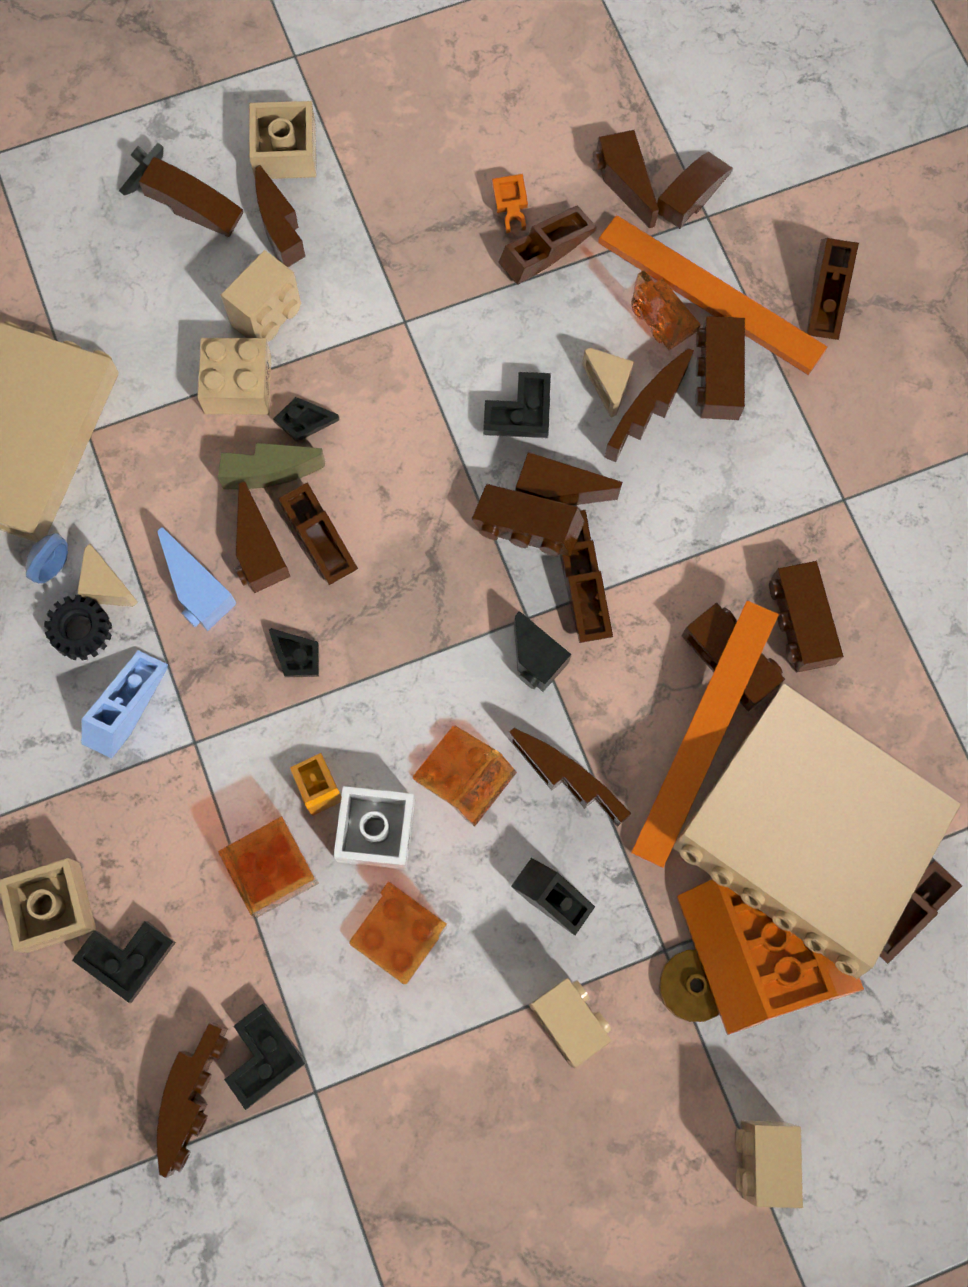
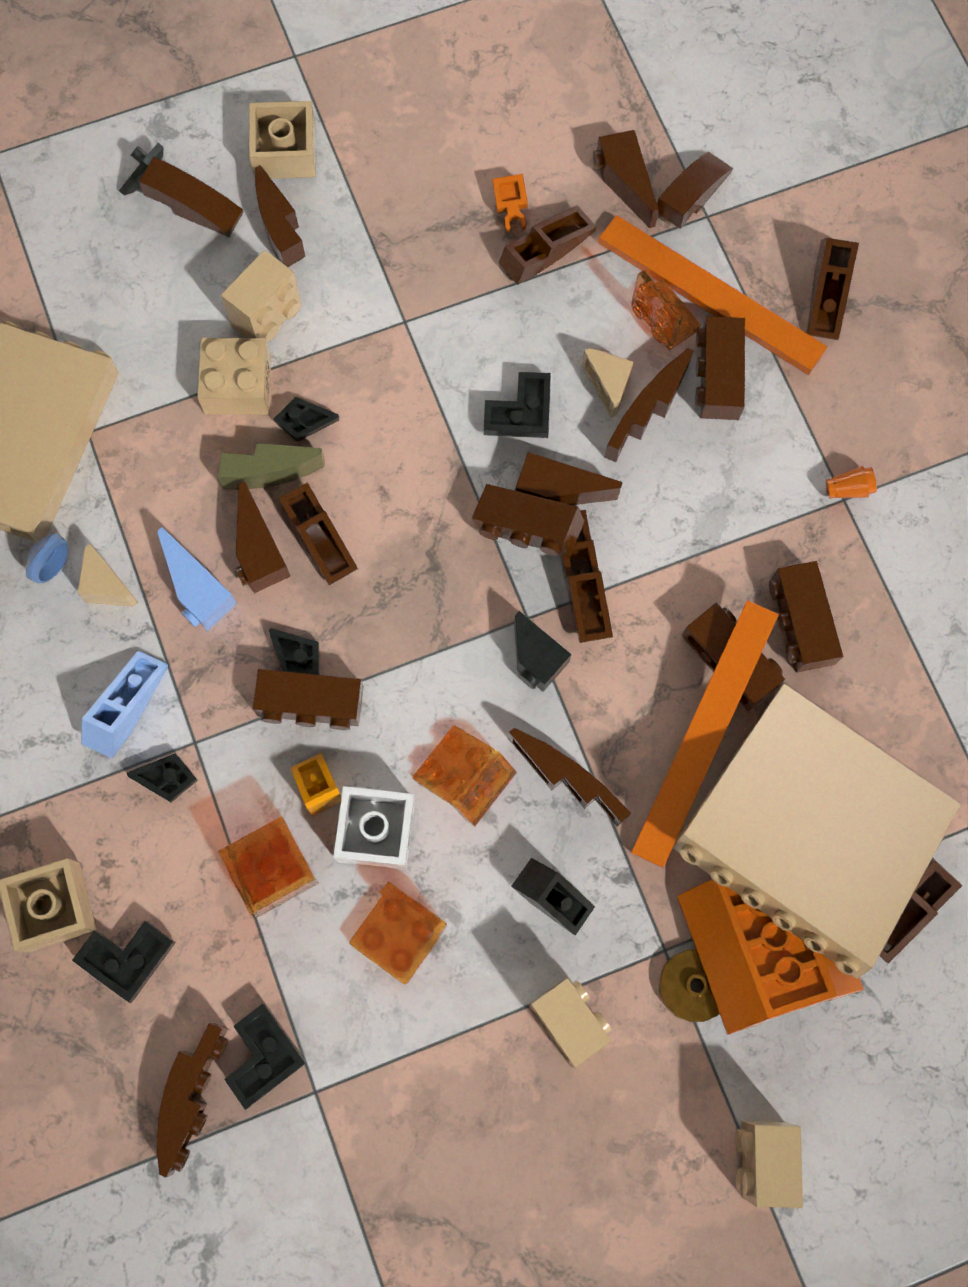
black tyre [44,595,112,661] -> none
none -> pearl dark grey piece [127,753,198,803]
none -> reddish brown brick [253,669,364,730]
none -> orange cone [825,465,877,499]

